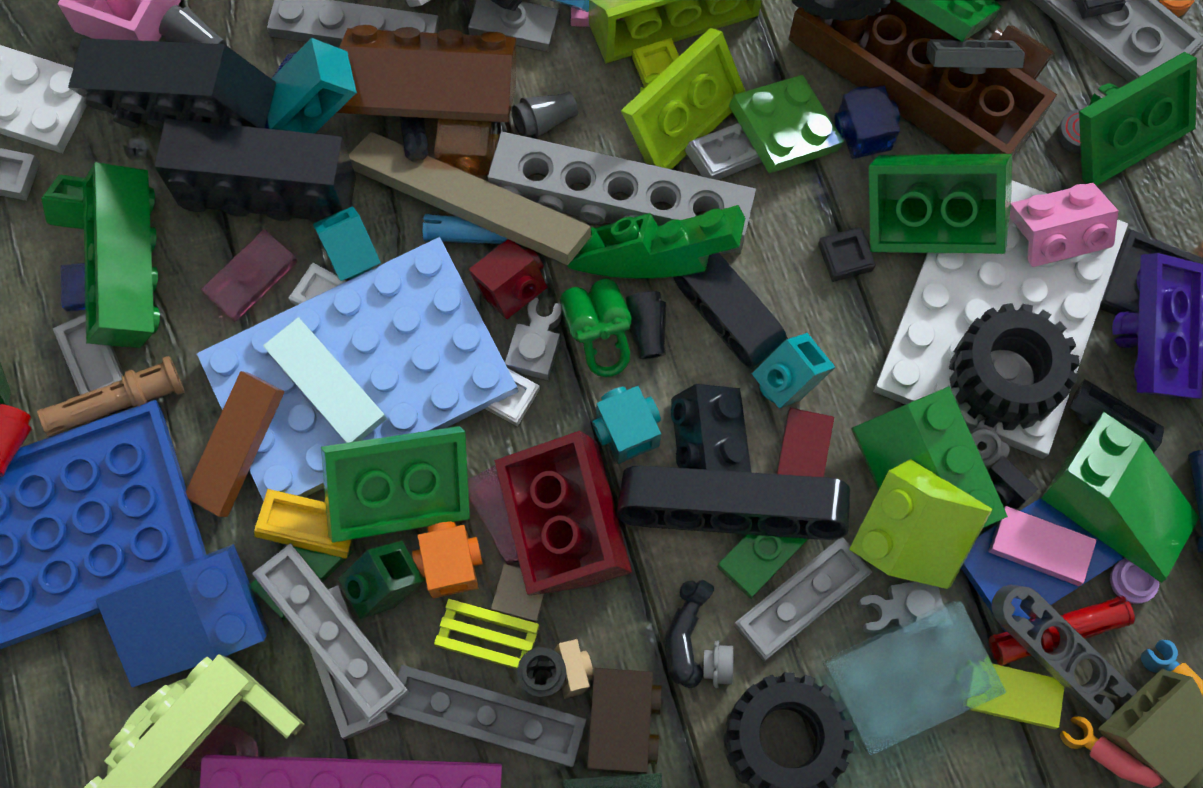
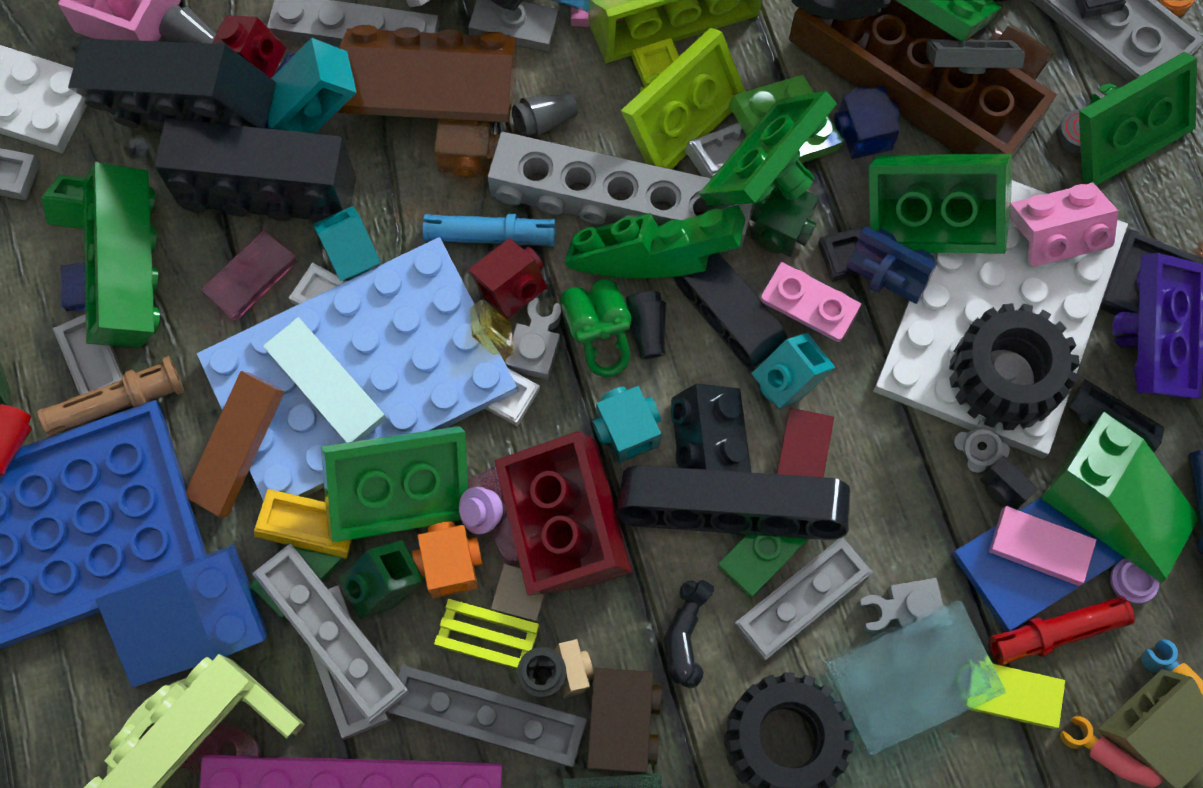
dark tan tile [349,132,591,265] -> none
black axle [400,116,428,161] -> none
light grey plate [704,640,734,688] -> none
lime slope [849,459,993,589] -> none
green slope [851,386,1008,528] -> none
dark grey beam [992,584,1137,723] -> none
none -> dark red brick [212,15,287,78]
none -> lavender plate [459,487,503,534]
none -> clear yellow tile [470,300,514,360]
none -> green plate [699,91,837,206]
none -> dark green brick [750,186,819,257]
none -> bright pink bracket [761,262,862,342]
none -> dark blue hips [846,226,937,304]

